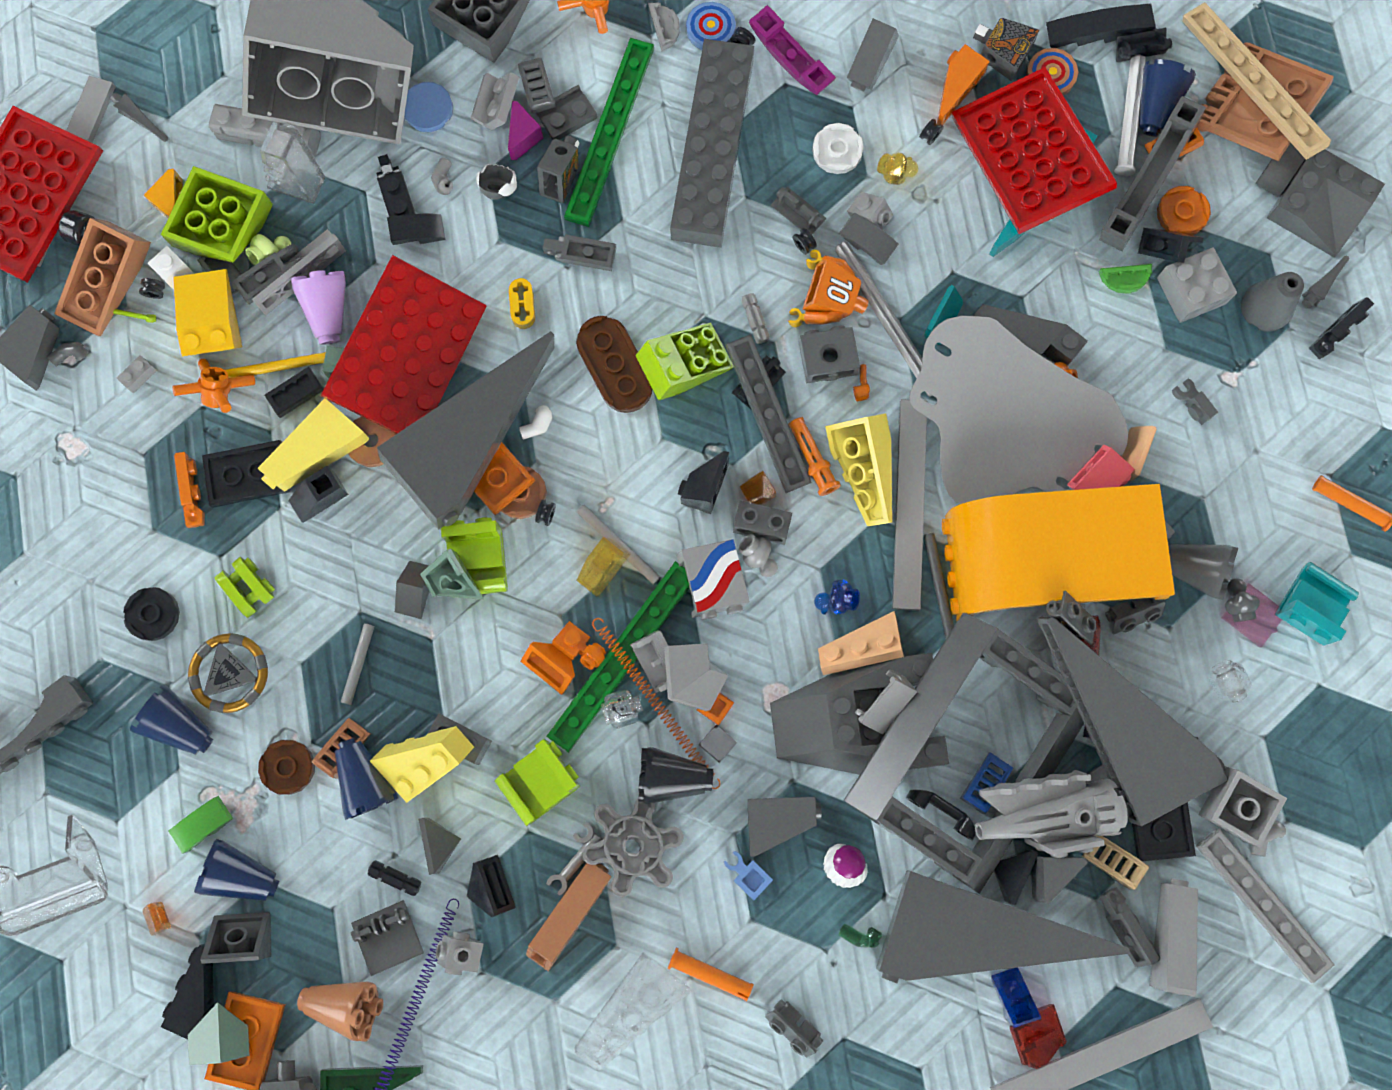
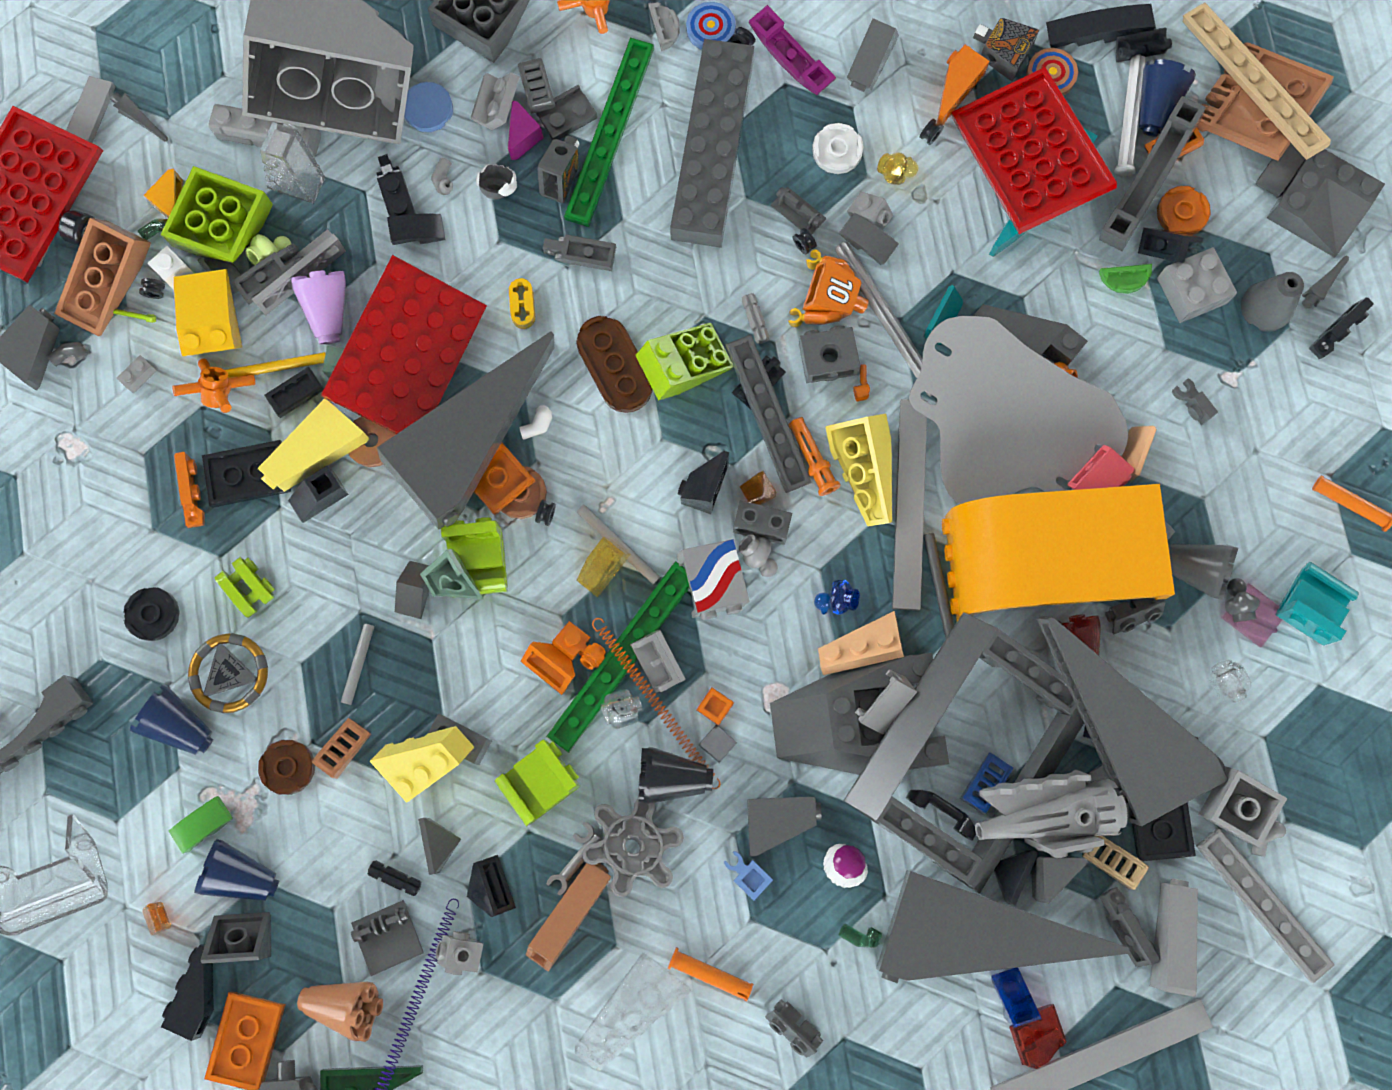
slope [188,1002,250,1065] -> none
dark blue cone [335,738,399,820] -> none
light grey slope [664,644,728,711] -> none
dark grey hinge [1046,591,1096,645] -> none
none -> clear green arm [137,219,168,240]

